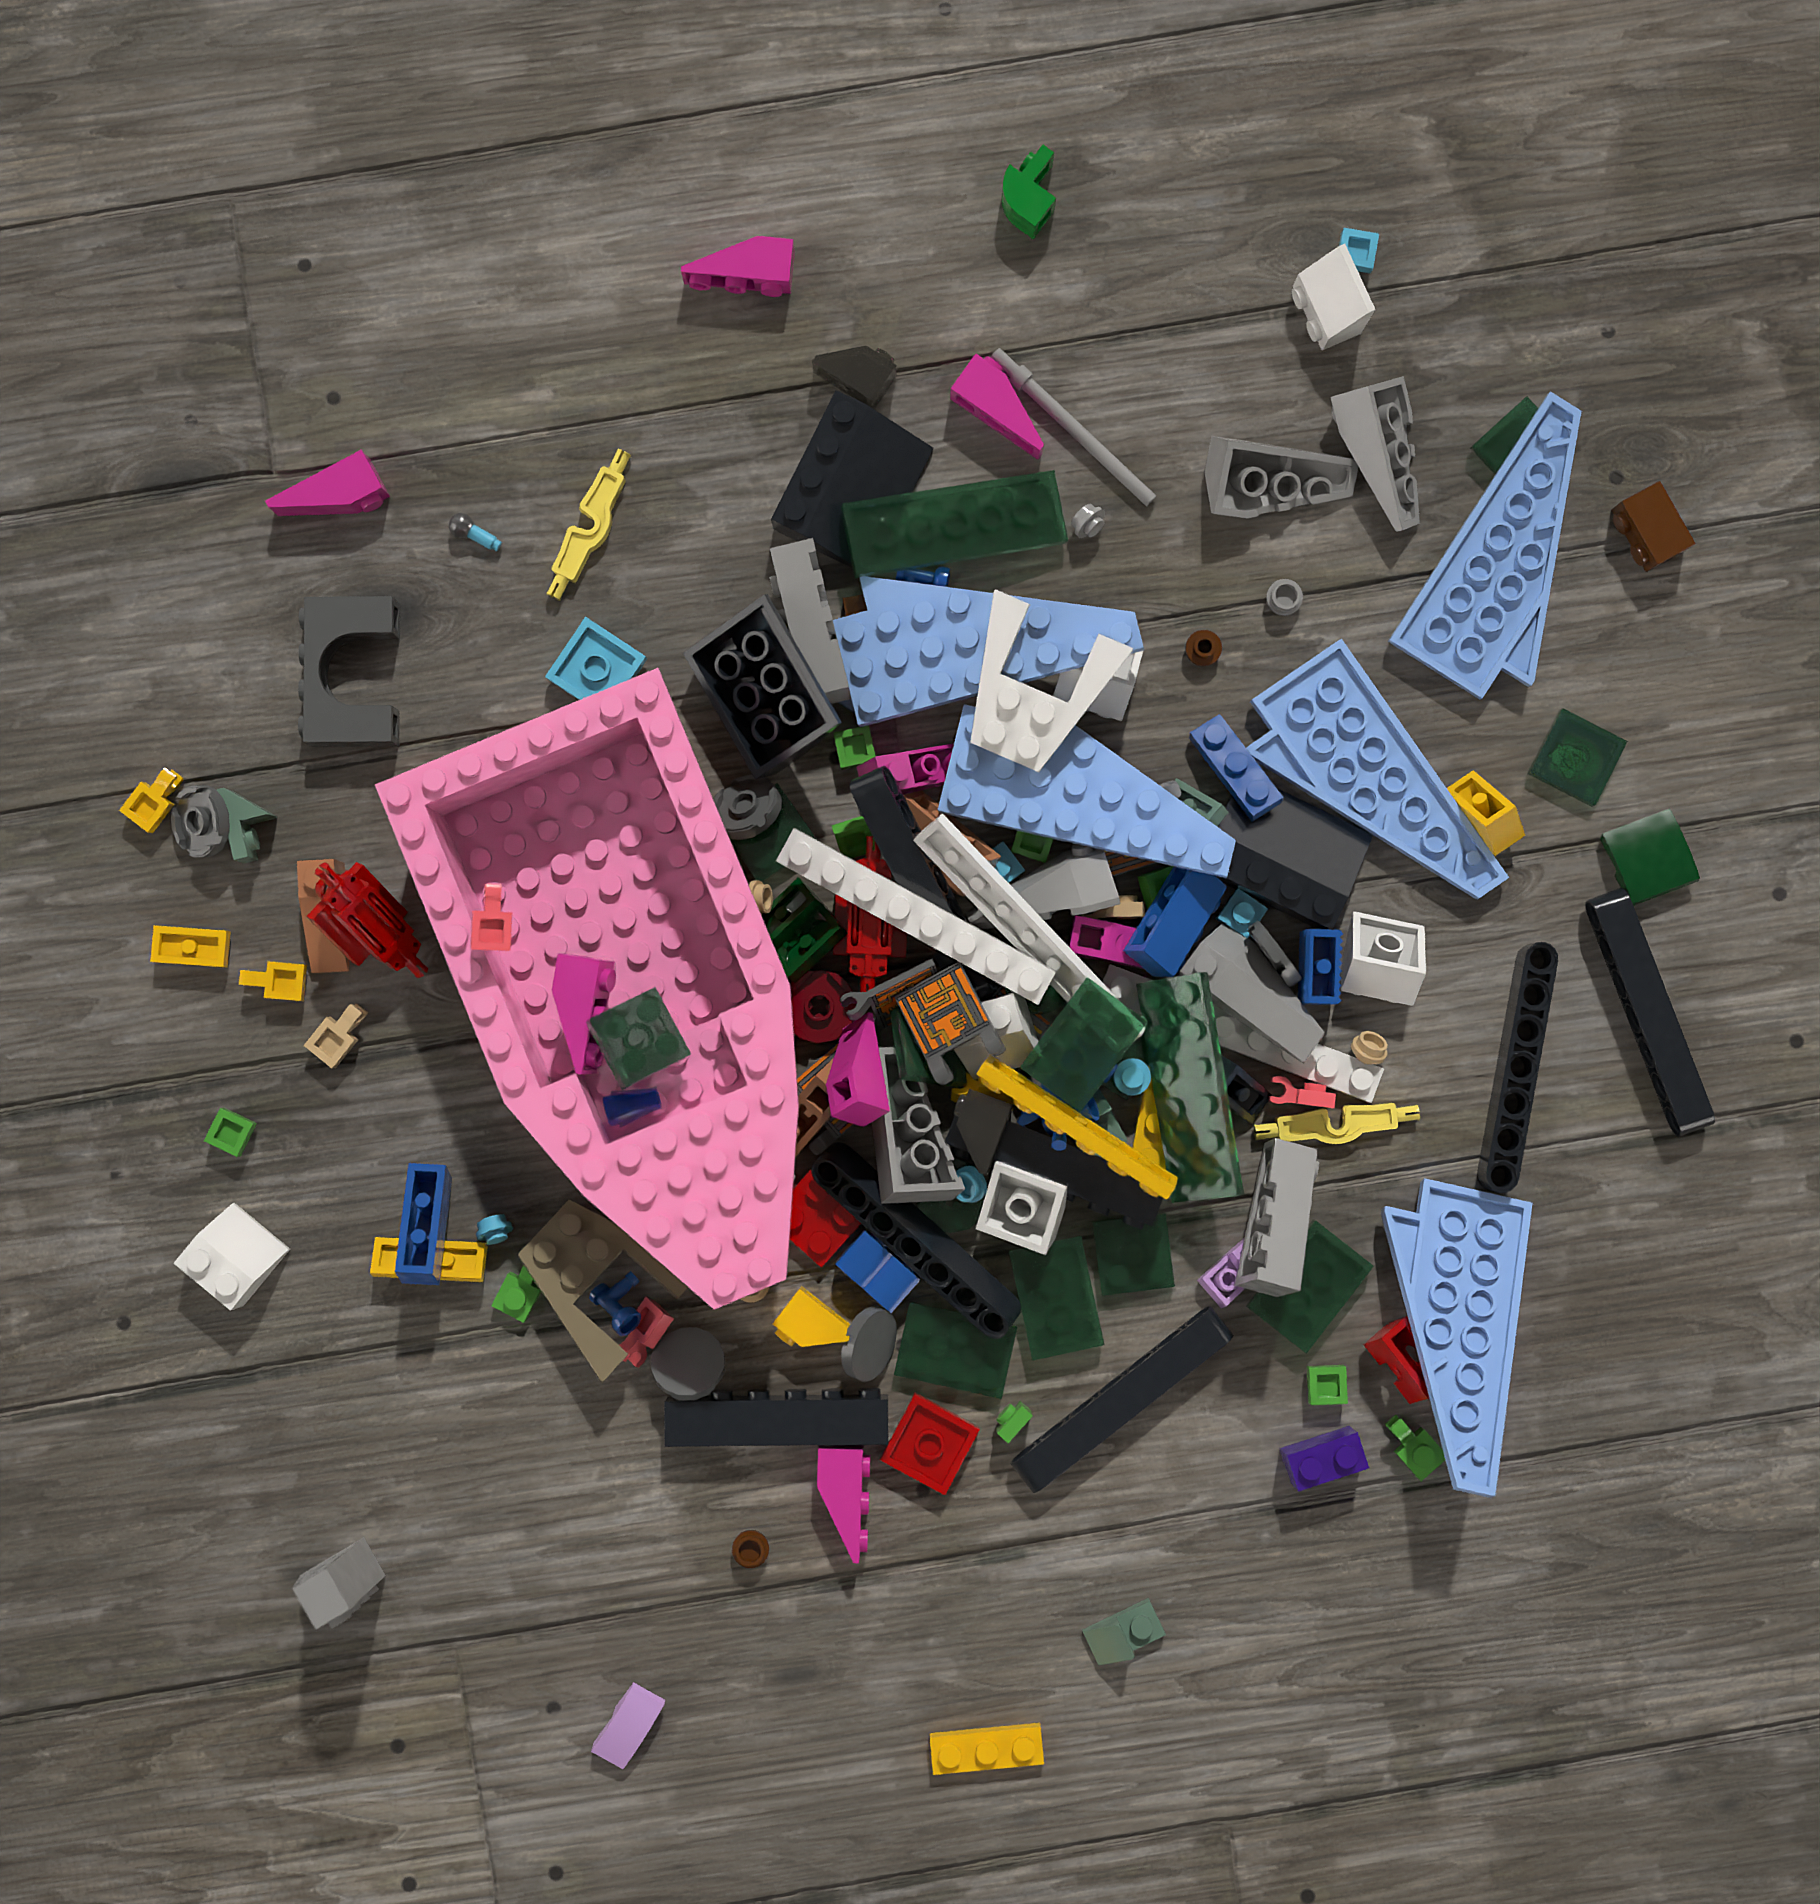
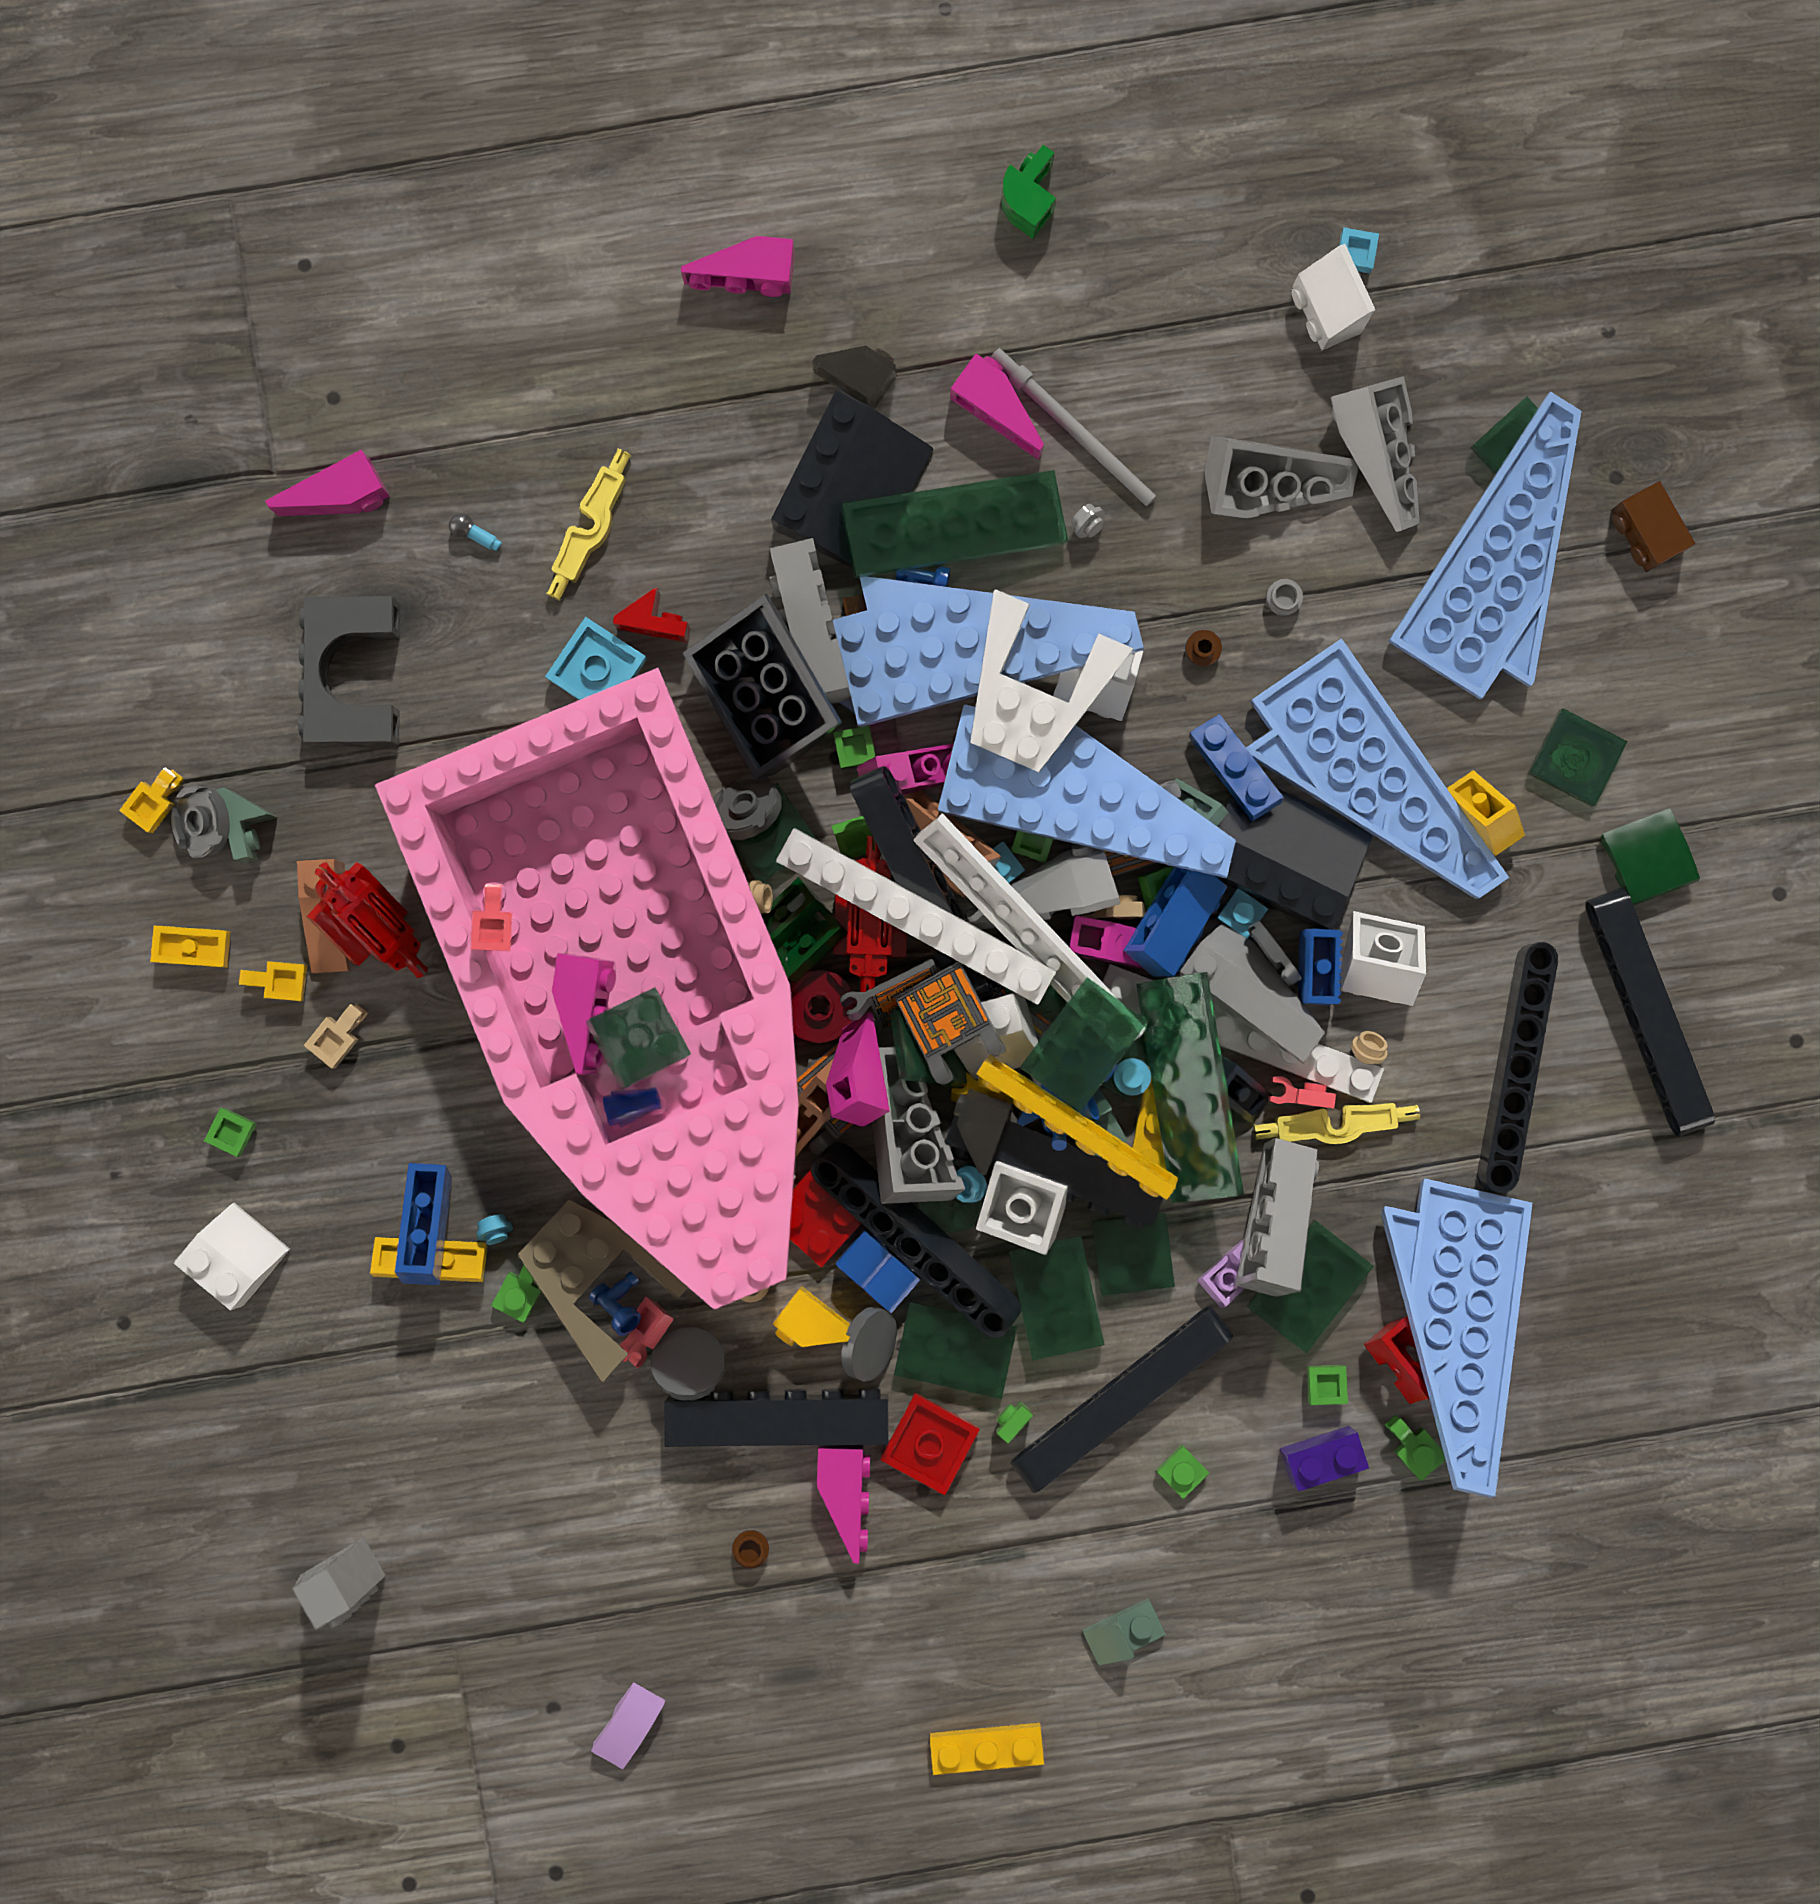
none -> red slope [613,588,691,643]
none -> bright green plate [1156,1444,1209,1499]

